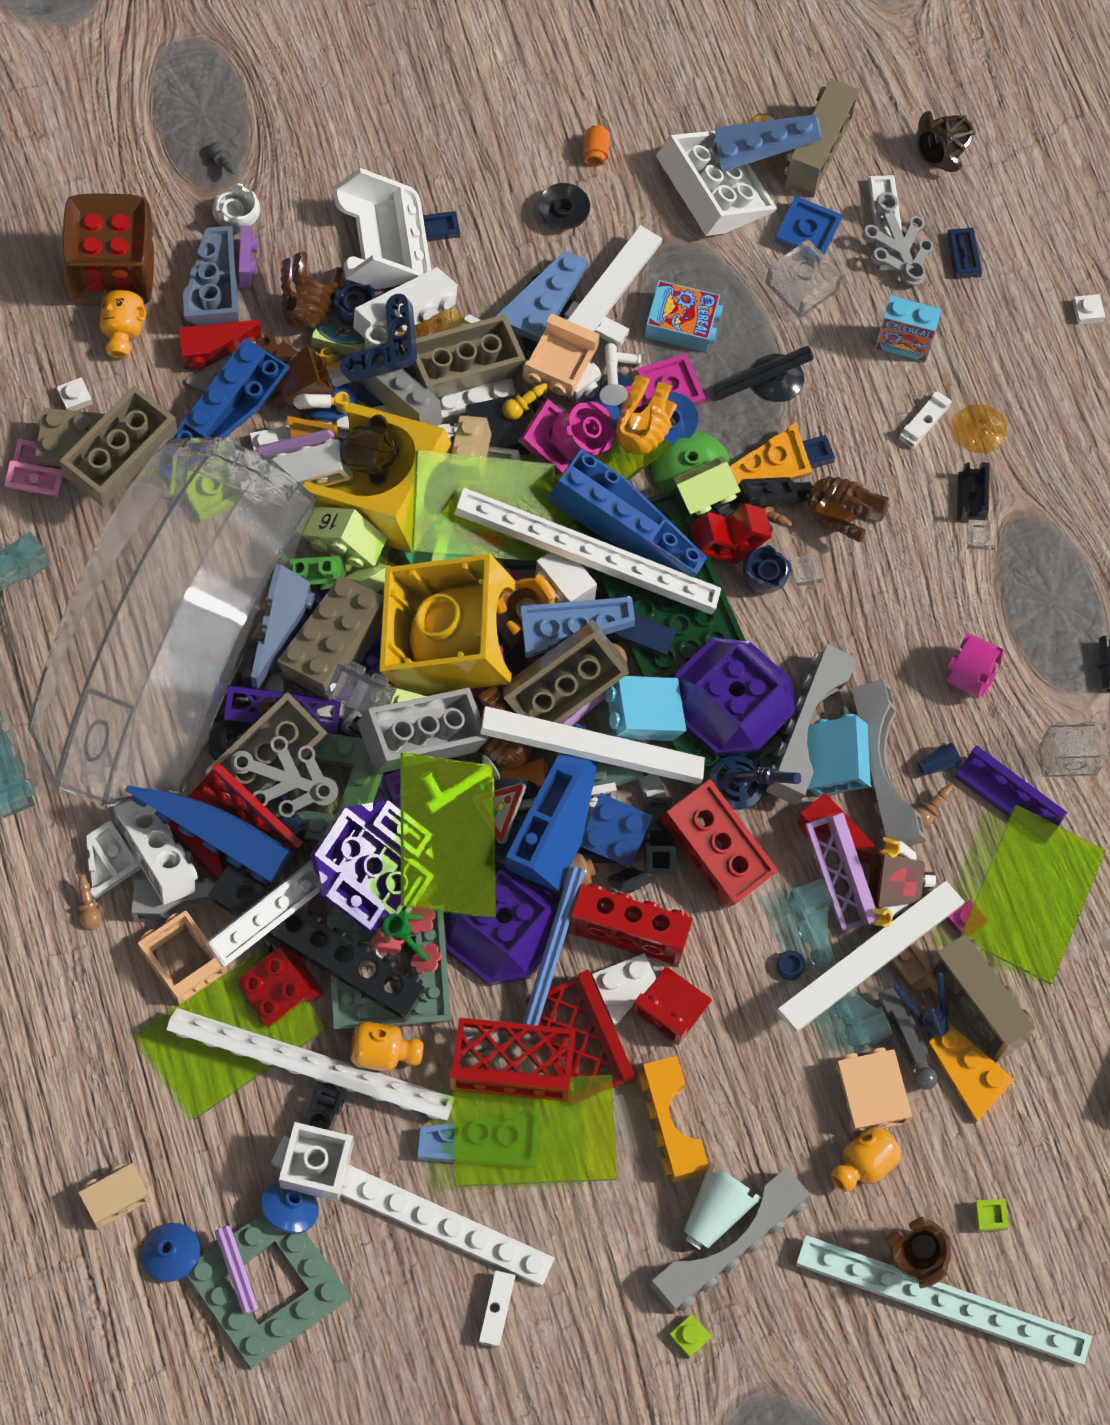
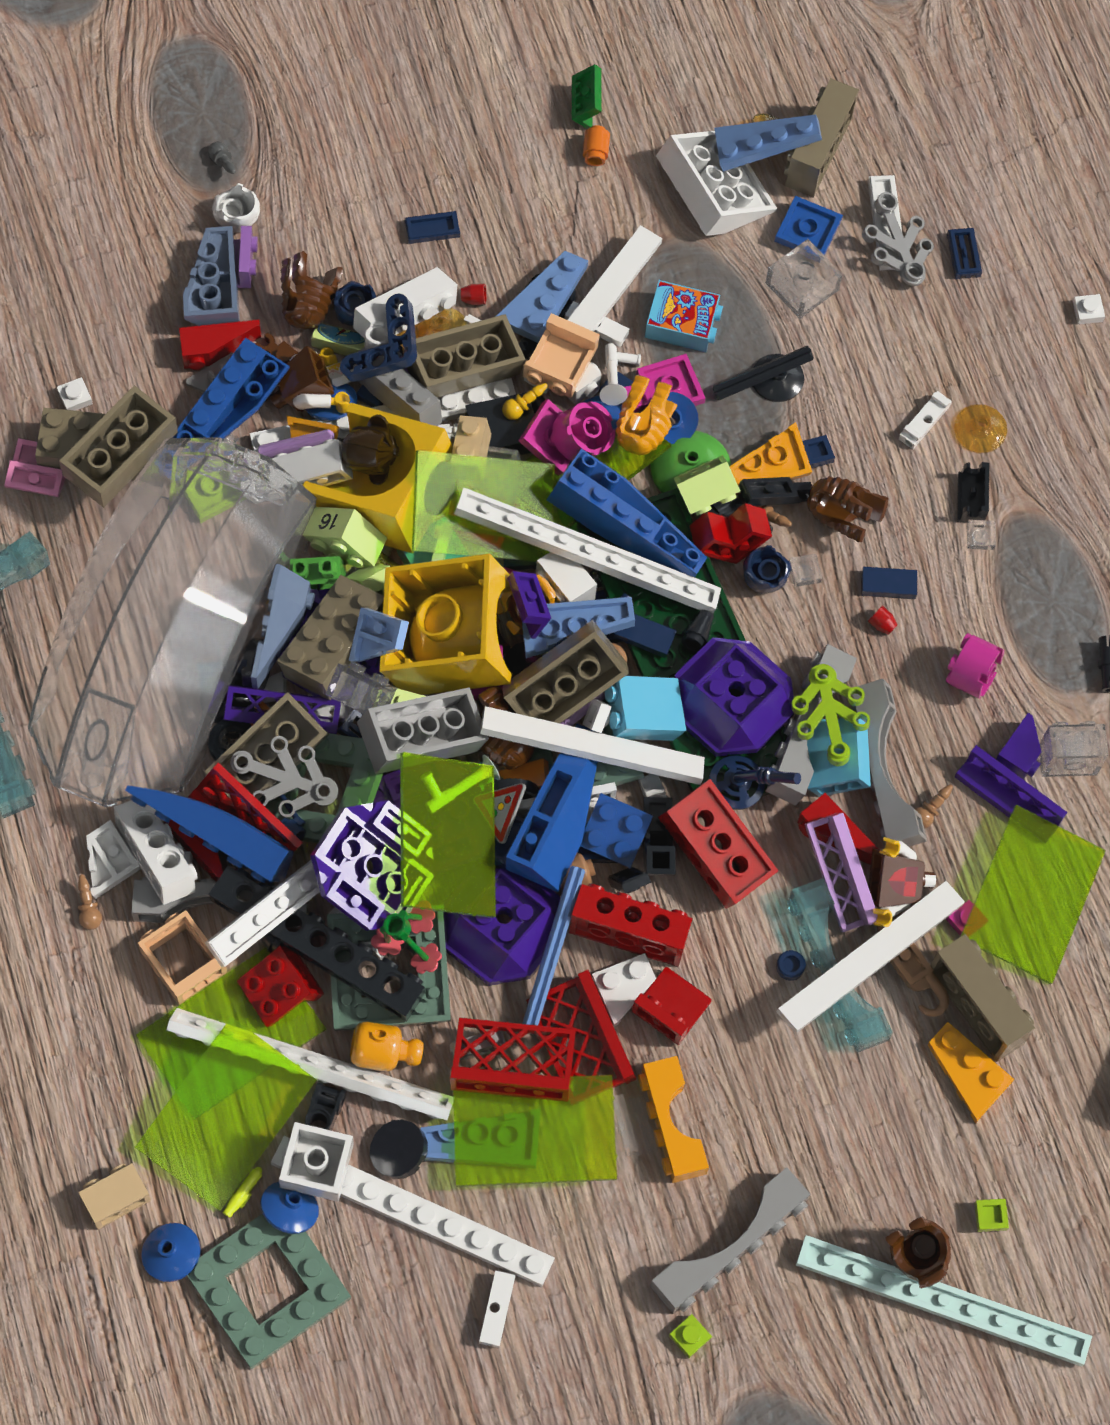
reddish brown piece [62,193,154,307] -> none
light orange piece [99,290,146,358] -> none
lavender axle [215,1226,258,1314] -> none
white windscreen [333,168,431,290] -> none
black dish [538,183,590,229] -> none
light aqua cone [684,1163,761,1250] -> none
light orange piece [831,1126,902,1192] -> none
light nougat panel [835,1048,912,1135] -> none
brick [875,295,942,363] -> none
dark grey plate [875,988,938,1090] -> none
dark blue plant [893,972,949,1038] -> none
dark brown piece [917,111,976,172] -> none
dark blue cone [917,742,961,776] -> none
none -> clear neon green piece [135,1017,317,1211]
none -> neon yellow piece [222,1167,262,1218]
none -> light blue wing [349,607,409,662]
none -> black tile [370,1119,428,1179]
none -> red hose [461,284,487,305]
none -> dark purple panel [507,571,552,639]
none -> green bracket [571,64,602,129]
none -> white plate [583,698,611,733]
none -> black cone [681,610,714,652]
none -> lime plant [792,664,870,766]
none -> dark blue tile [861,567,917,599]
none -> red hose [868,605,898,635]
none -> dark purple slope [996,713,1042,780]

